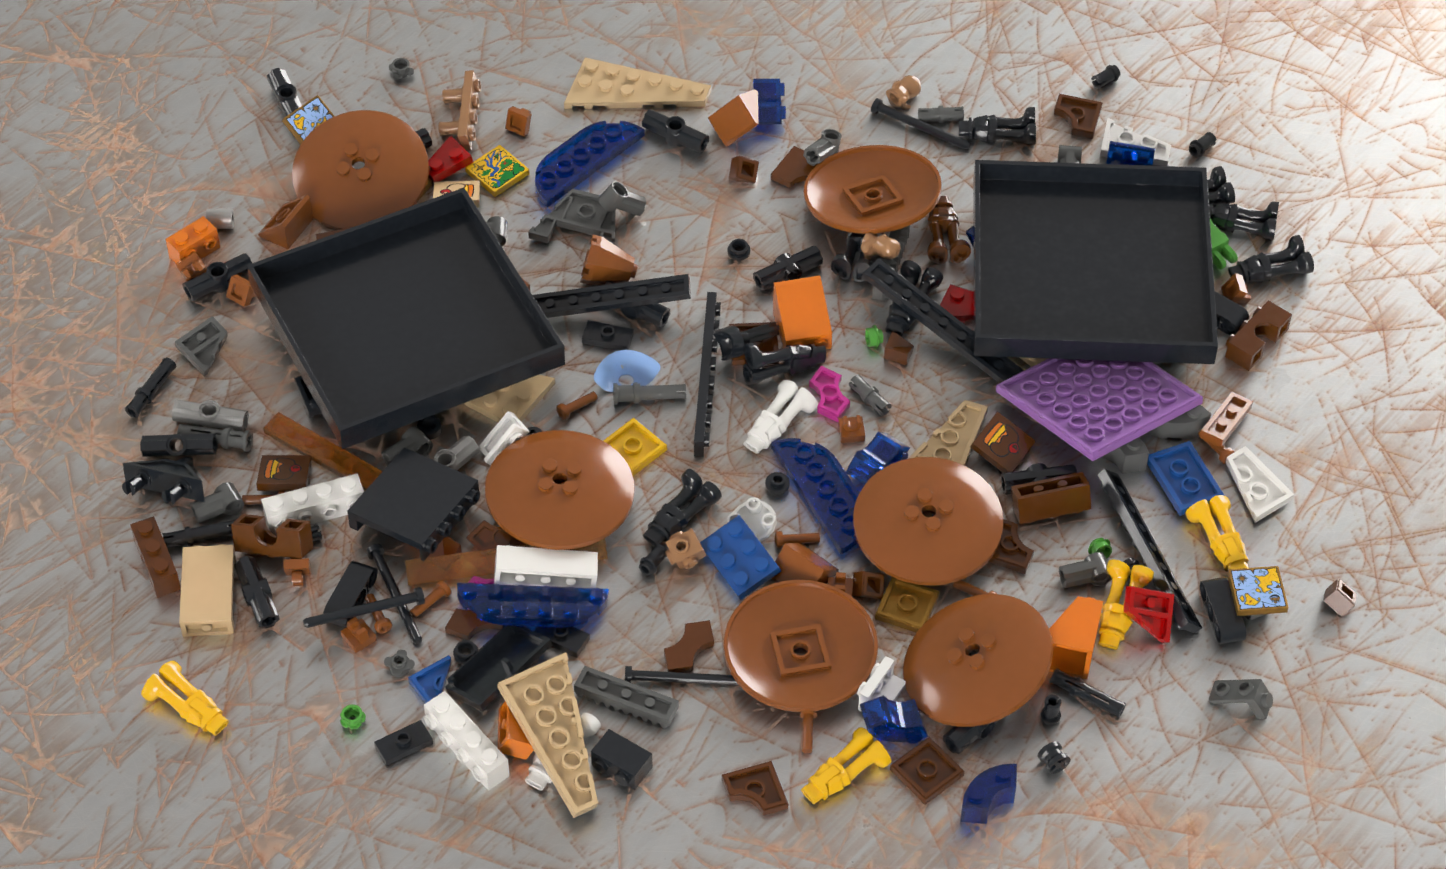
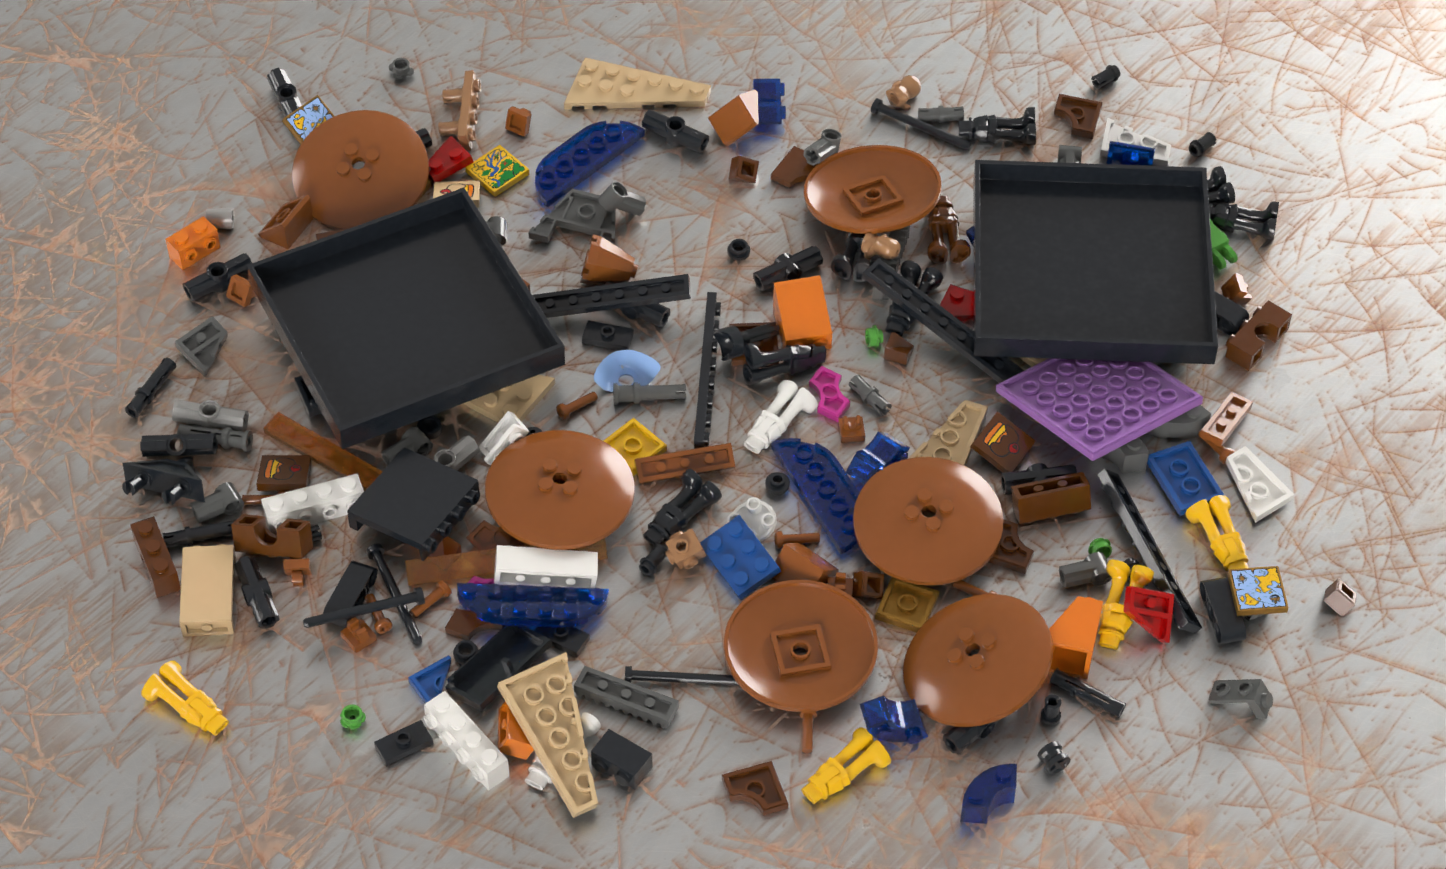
dark orange tile [176,251,207,281] -> none
dark grey plate [384,650,415,677] -> none
reddish brown tile [664,620,714,673] -> none
white bracket [857,656,906,721] -> none
reddish brown tile [890,737,965,805] -> none
black piece [1228,235,1314,283] -> none
none -> dark orange plate [634,443,736,484]

